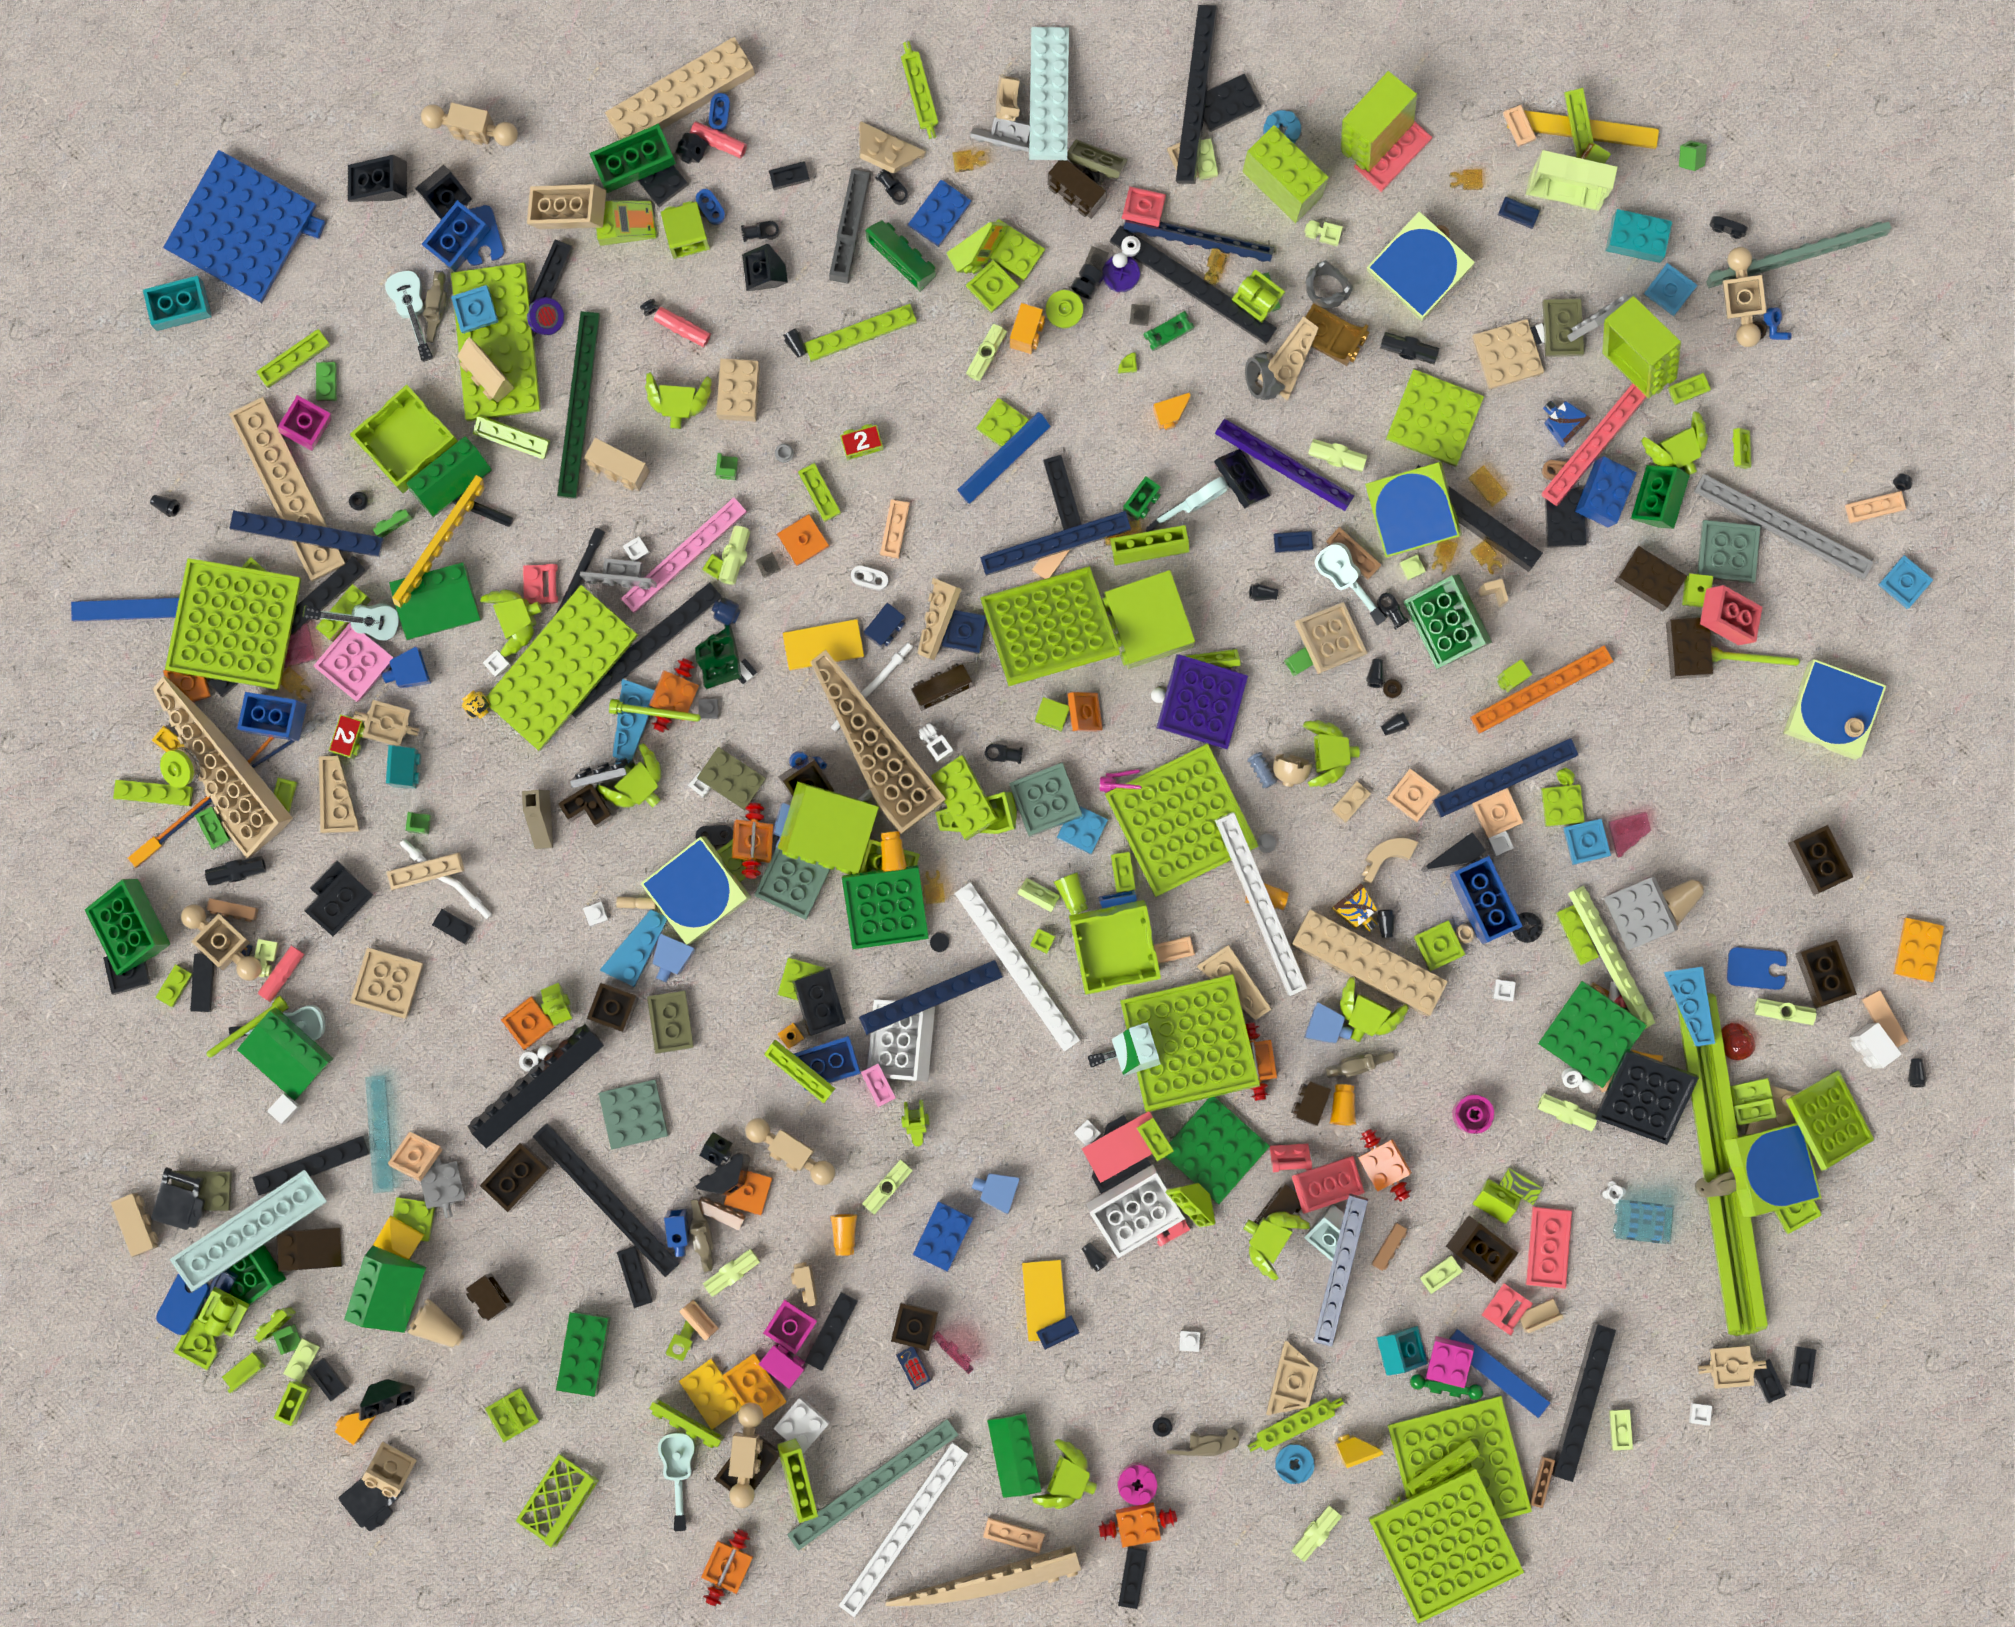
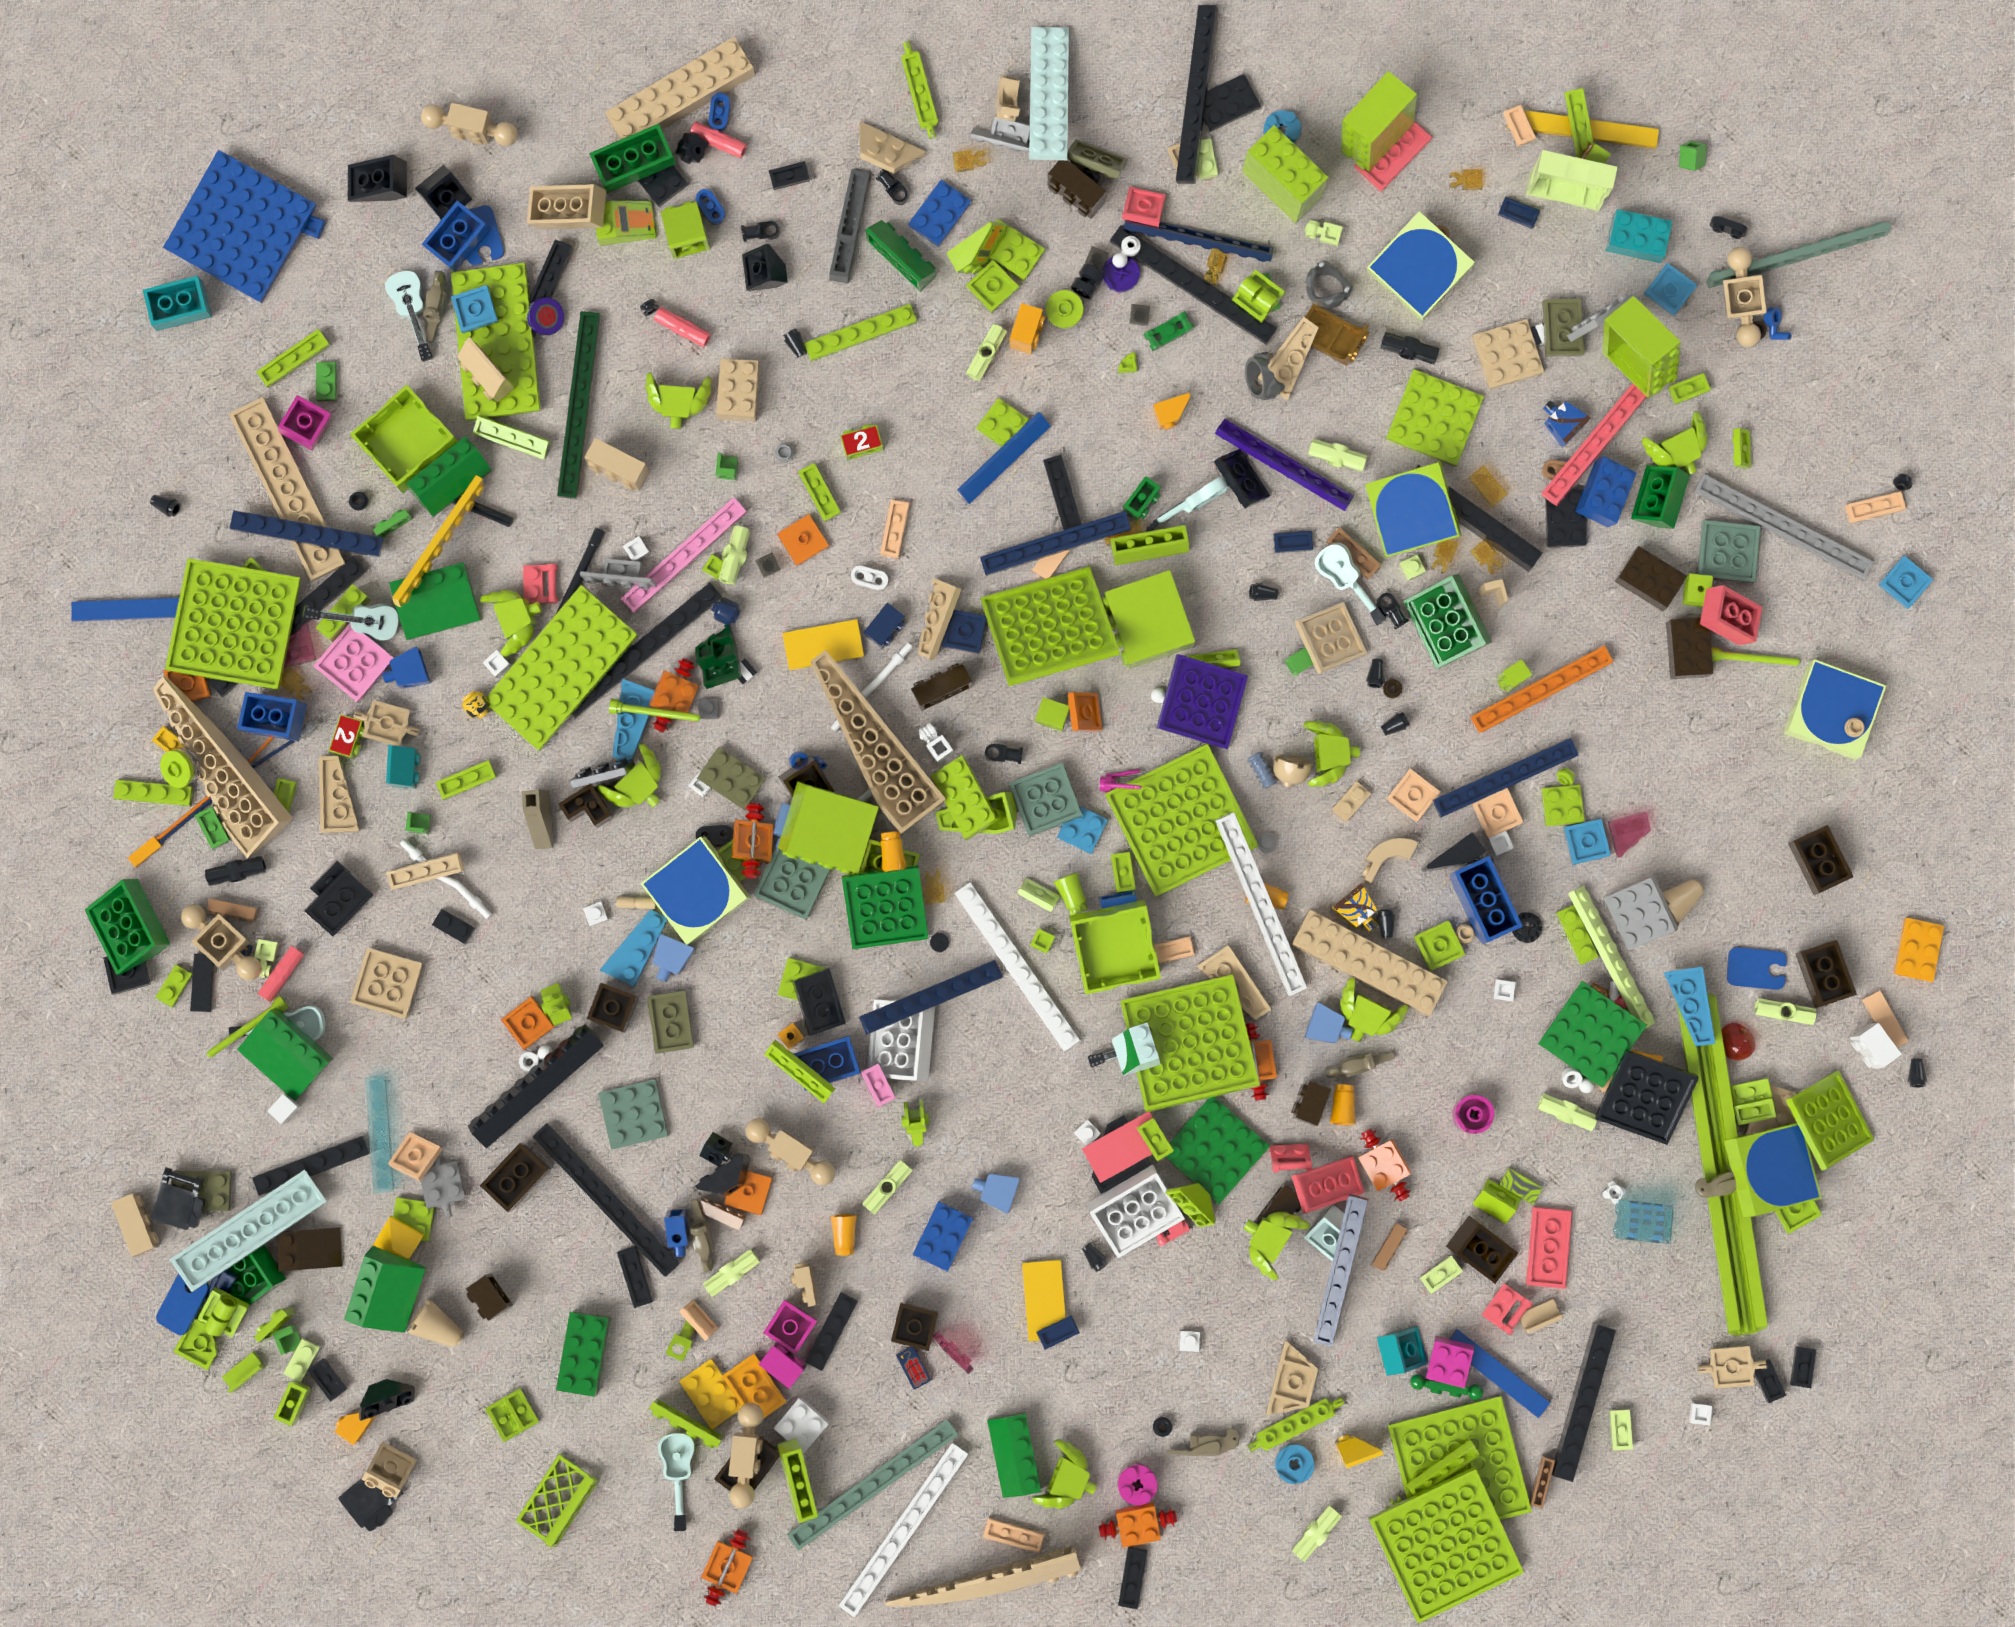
none -> lime plate [435,760,497,800]

